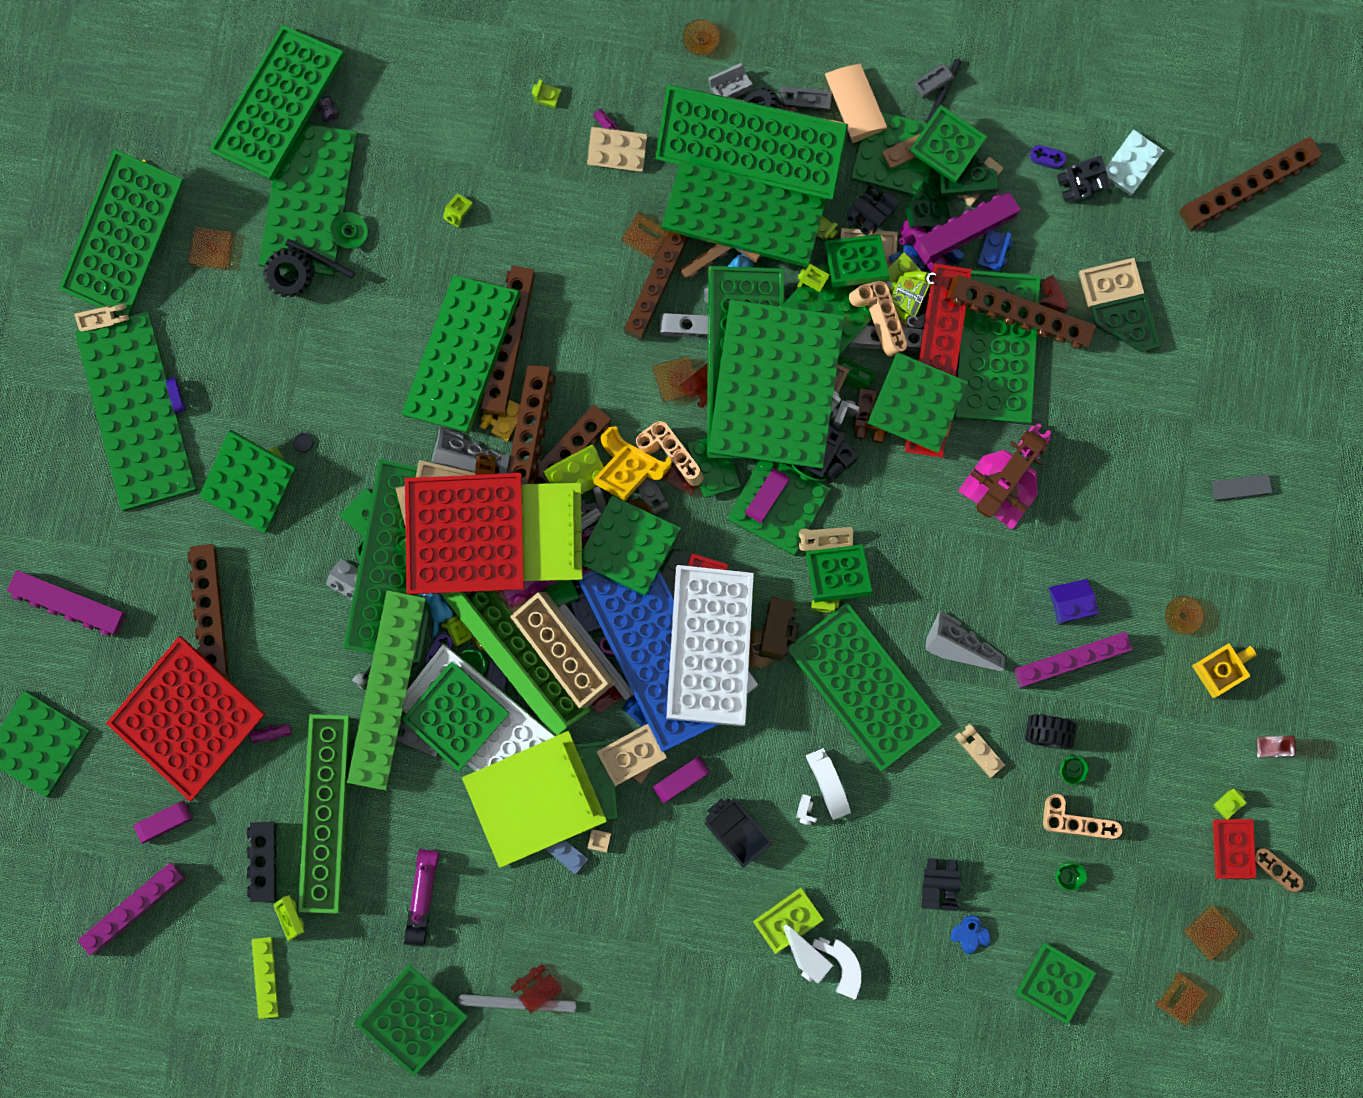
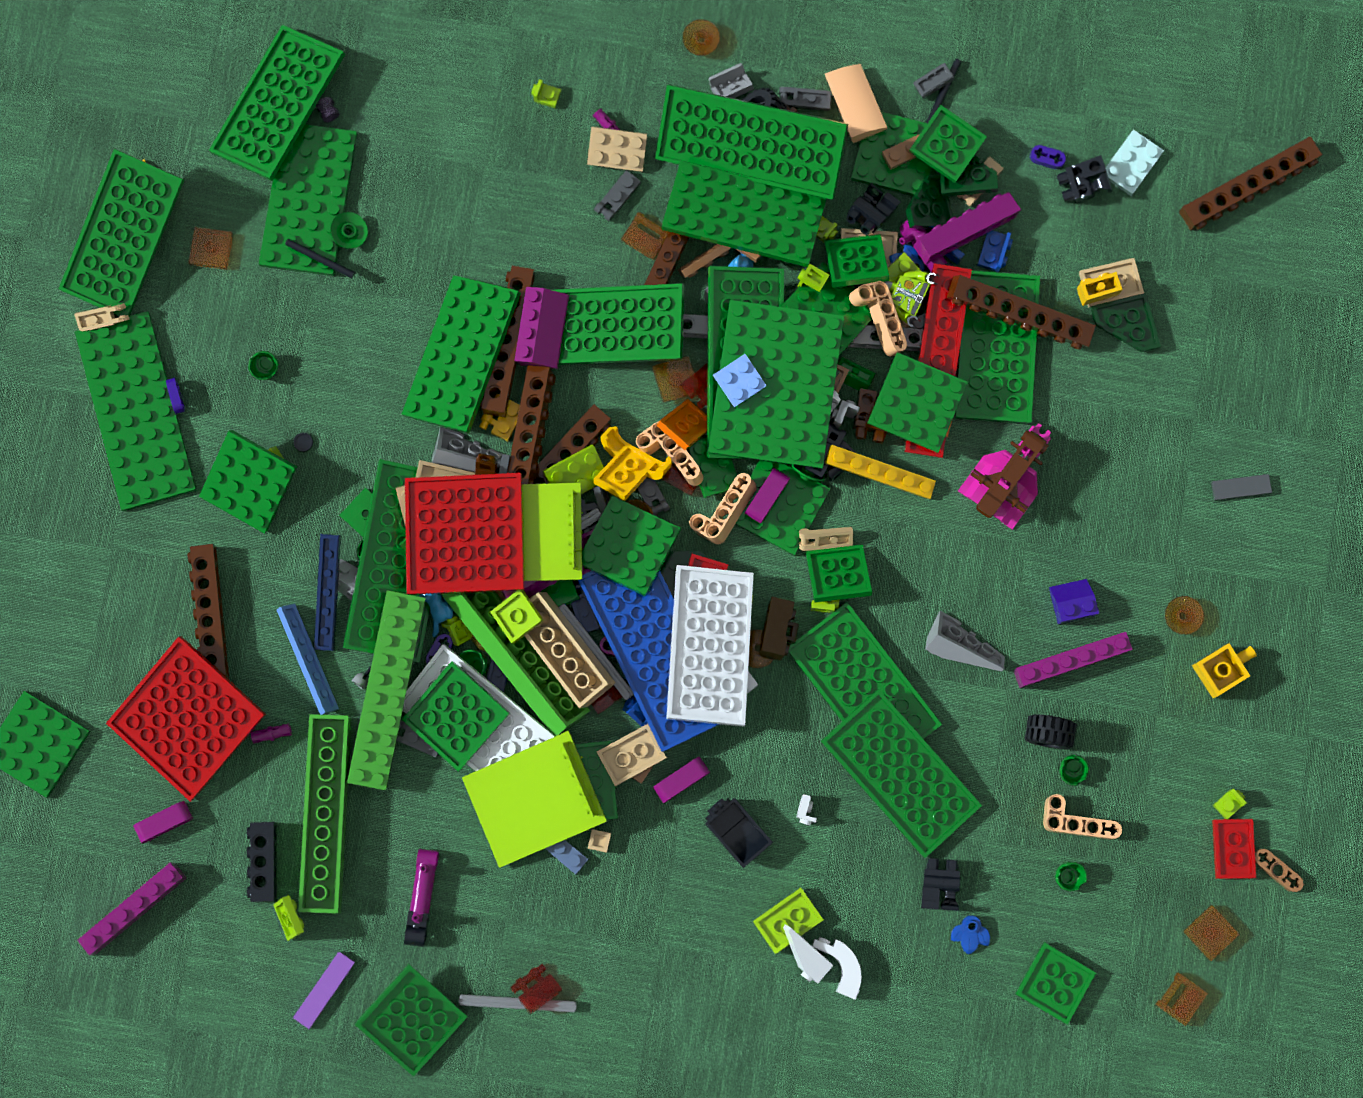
magenta brick [7,570,126,637] -> none
lime plate [251,937,279,1019] -> none
black tyre [263,247,315,298] -> none
lime bracket [443,193,473,227] -> none
white arch [806,748,851,820] -> none
tan plate [955,724,1005,778] -> none
clear red slope [1039,275,1069,314] -> none
clear red slope [1257,736,1296,757] -> none
none -> green hair [248,351,279,380]
none -> medium blue plate [277,604,339,715]
none -> medium lavender tile [293,951,356,1029]
none -> dark blue tile [314,534,341,651]
none -> lime plate [490,590,544,643]
none -> magenta slope [514,287,569,369]
none -> green plate [553,283,684,365]
none -> dark grey plate [594,170,641,222]
none -> orange plate [656,399,707,450]
none -> light nougat beam [689,473,756,544]
none -> light blue plate [713,354,767,408]
none -> green plate [820,689,982,858]
none -> yellow plate [825,445,936,499]
none -> yellow brick [1077,272,1122,306]

